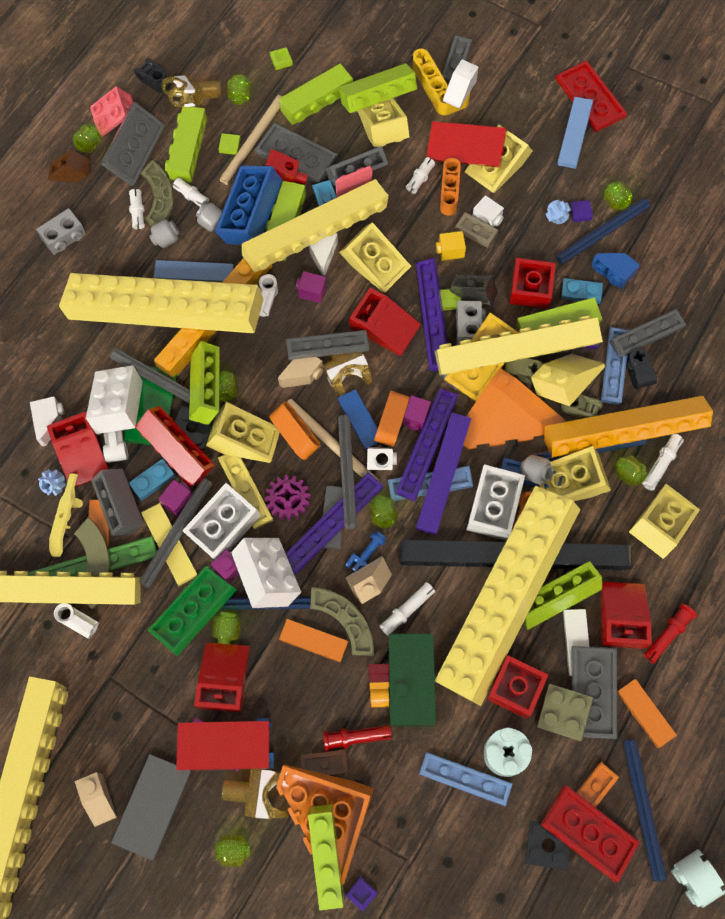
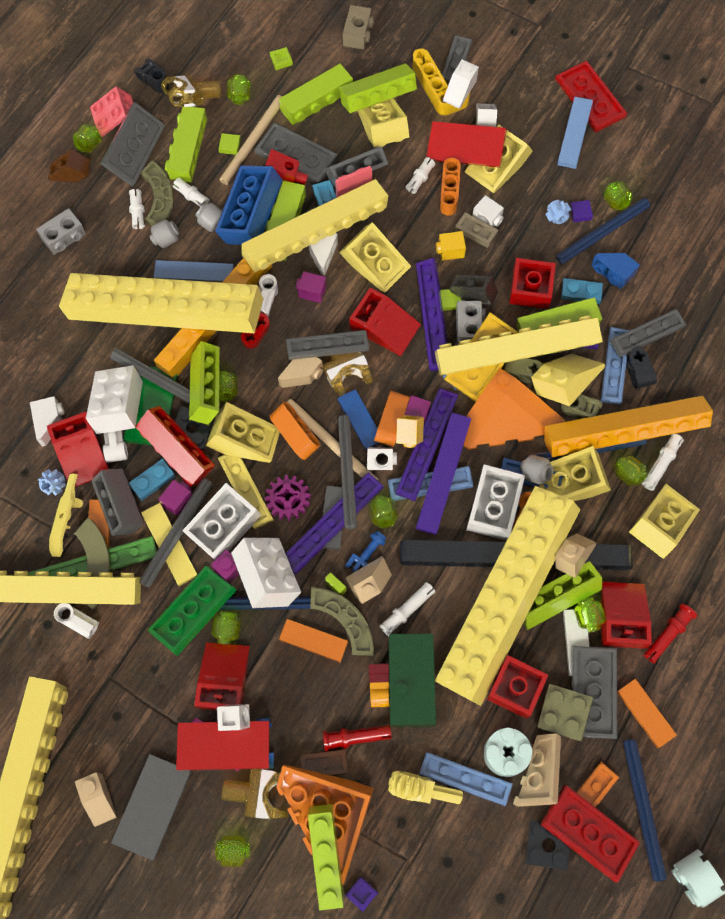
none -> white brick [217,704,250,731]
none -> red beam [241,313,270,349]
none -> lime tile [325,573,346,596]
none -> dark tan brick [343,5,374,49]
none -> light yellow gear [388,770,463,804]
none -> brick [396,415,424,448]
none -> white slope [476,103,497,127]
none -> tan wing [513,733,561,807]
none -> tan slope [555,534,596,578]
none -> clear neon green head [574,598,605,632]

